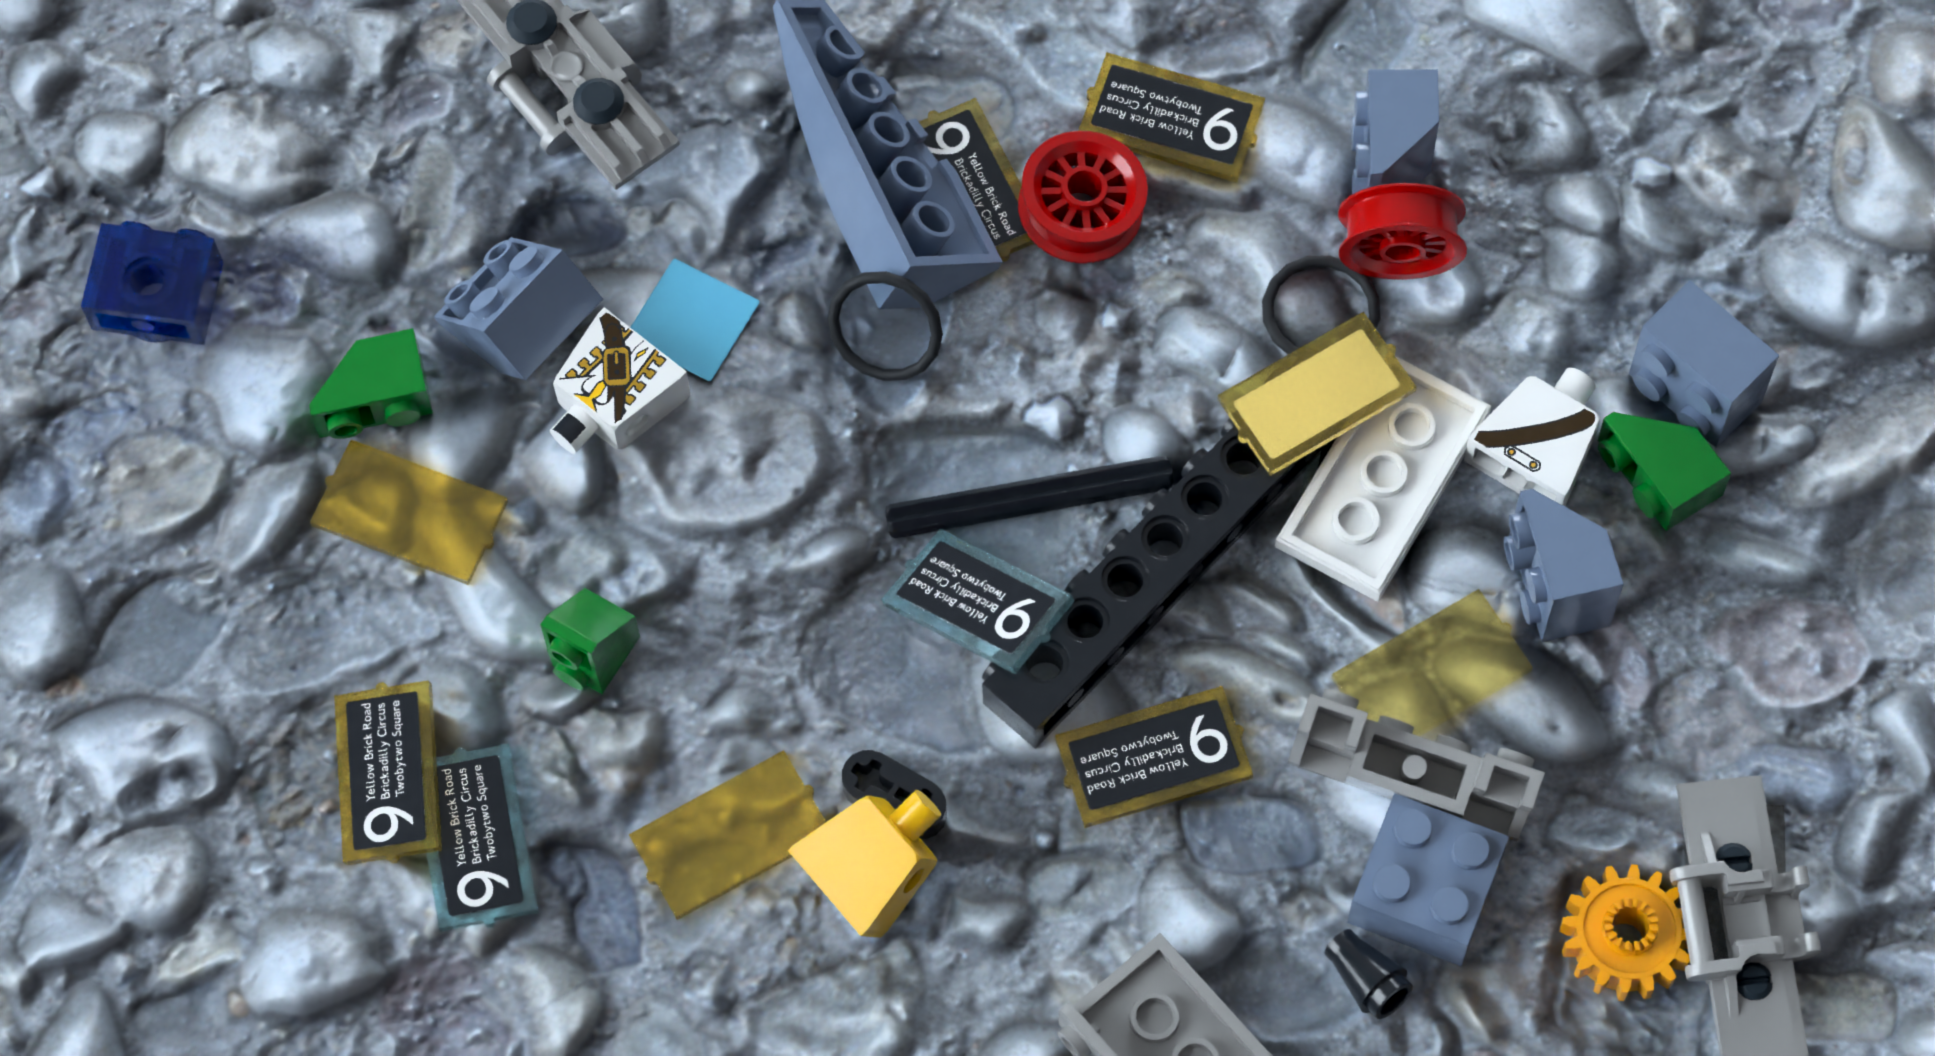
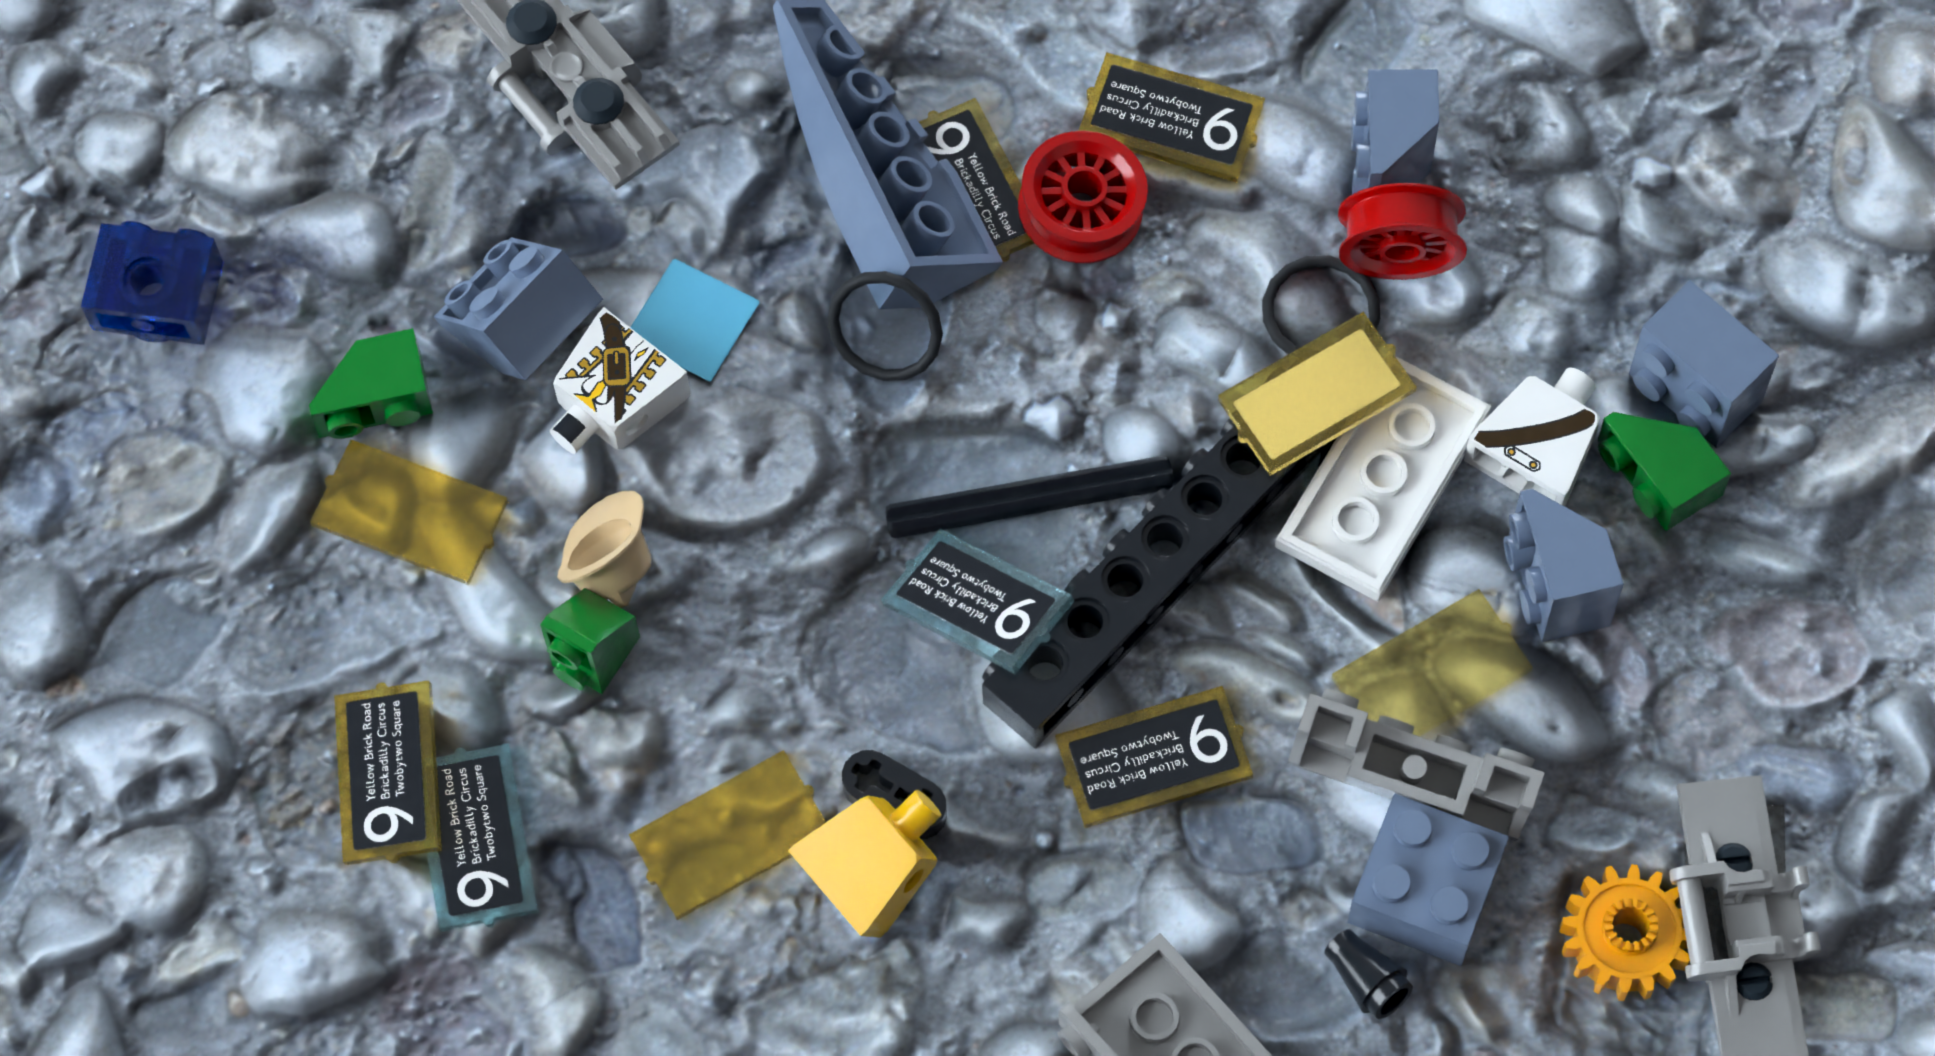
none -> tan piece [557,491,652,608]

